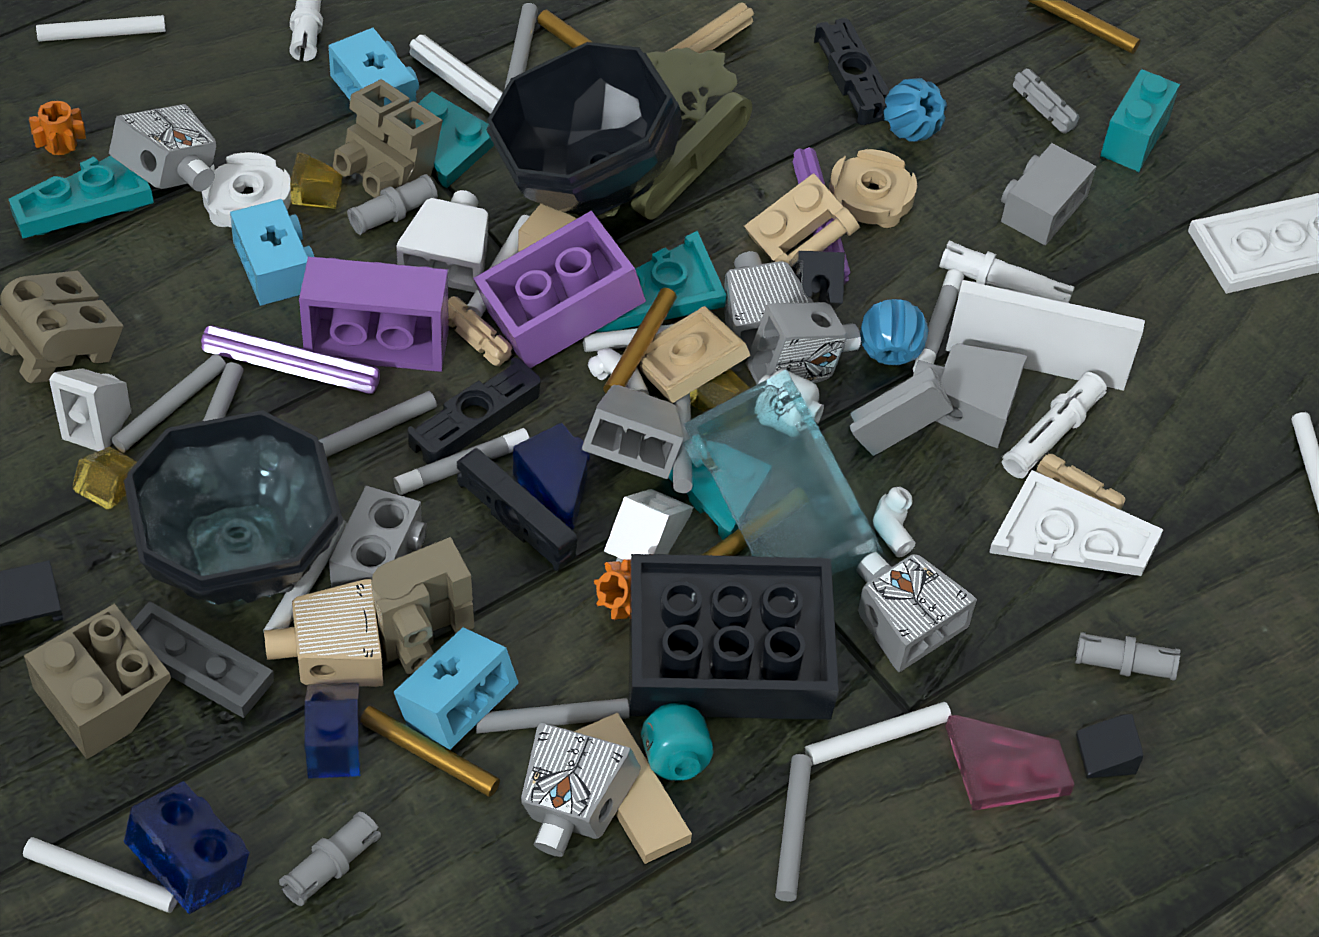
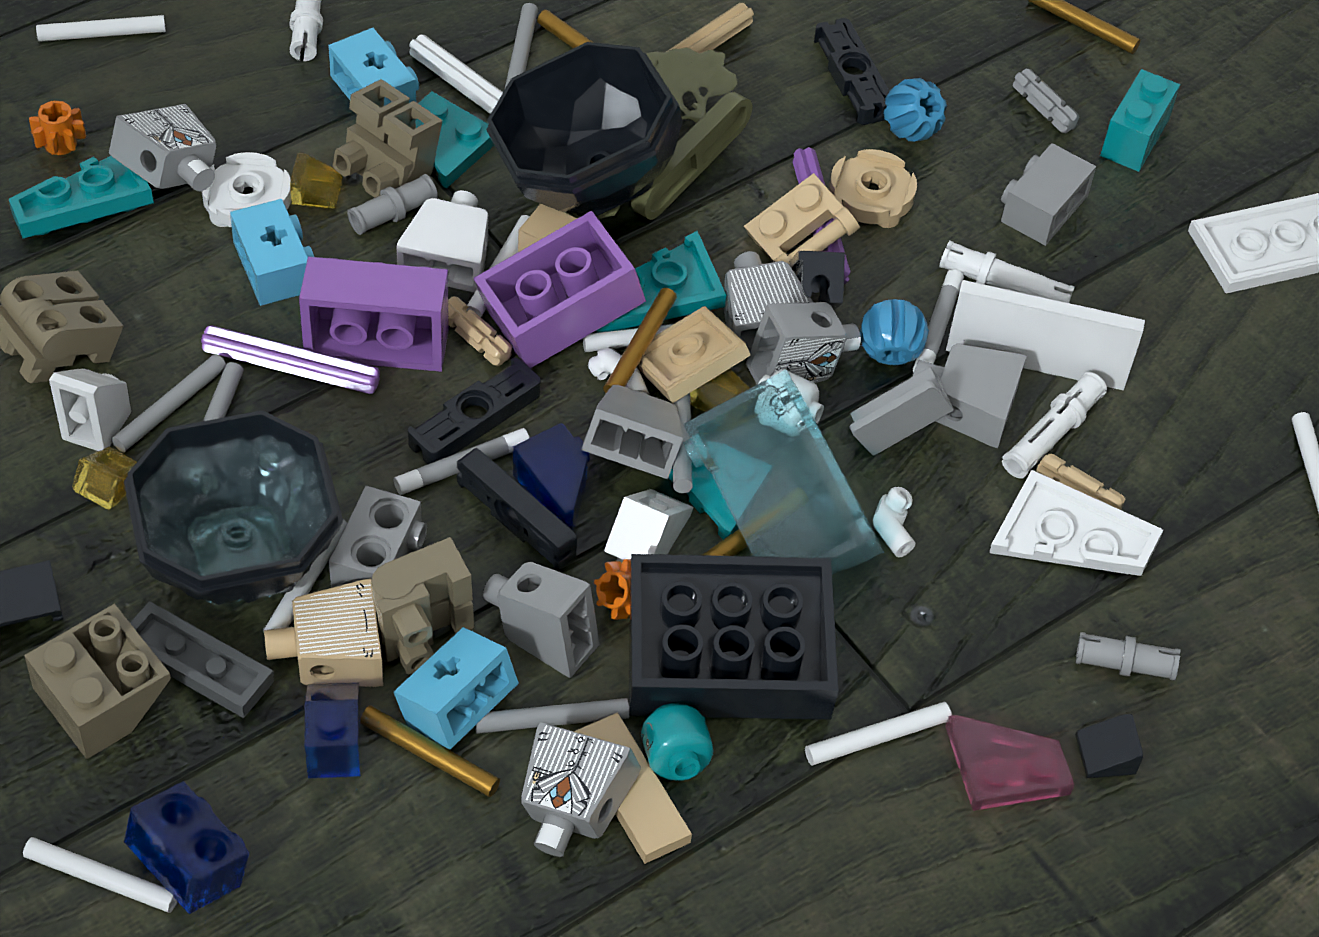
light grey pin [279,812,381,906] -> none
light grey bar [319,391,437,457] -> none
light grey bar [775,754,812,902] -> none
light grey torso [856,552,977,672] -> none
none -> light grey torso [483,562,600,678]

